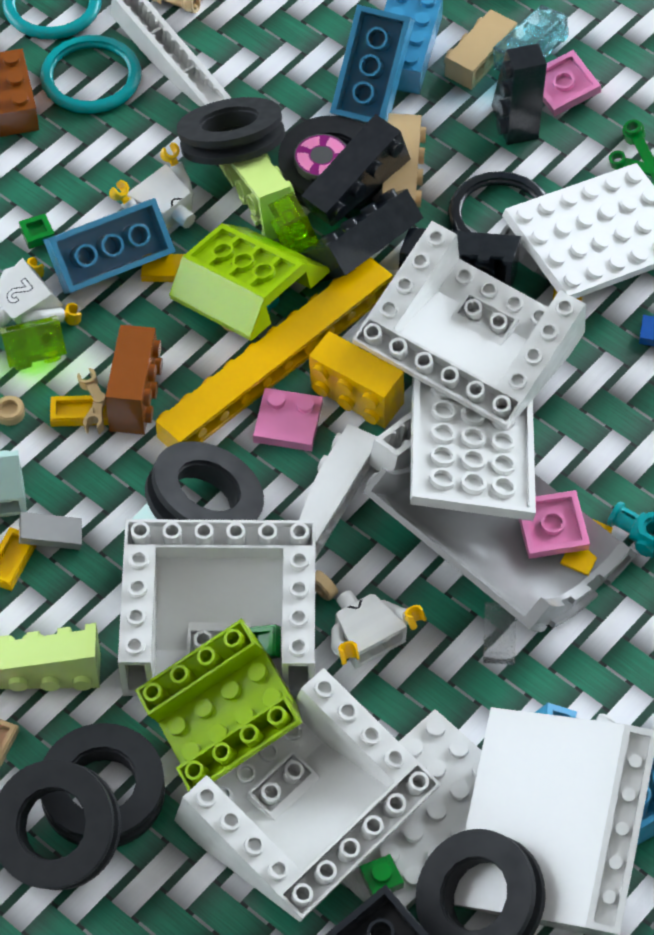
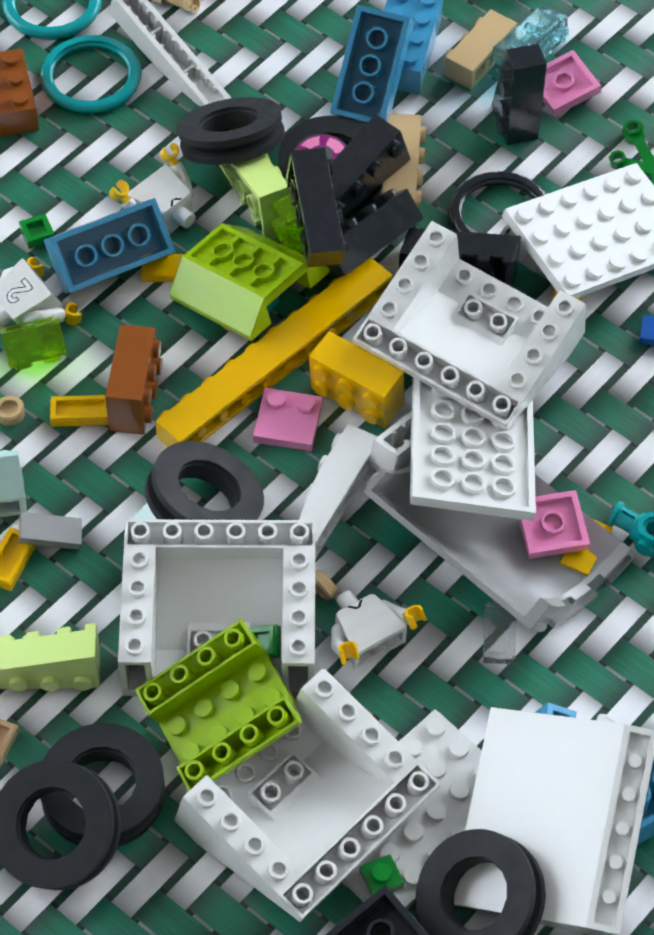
tan piece [77,368,106,434] -> none
none -> black wedge [286,147,349,267]

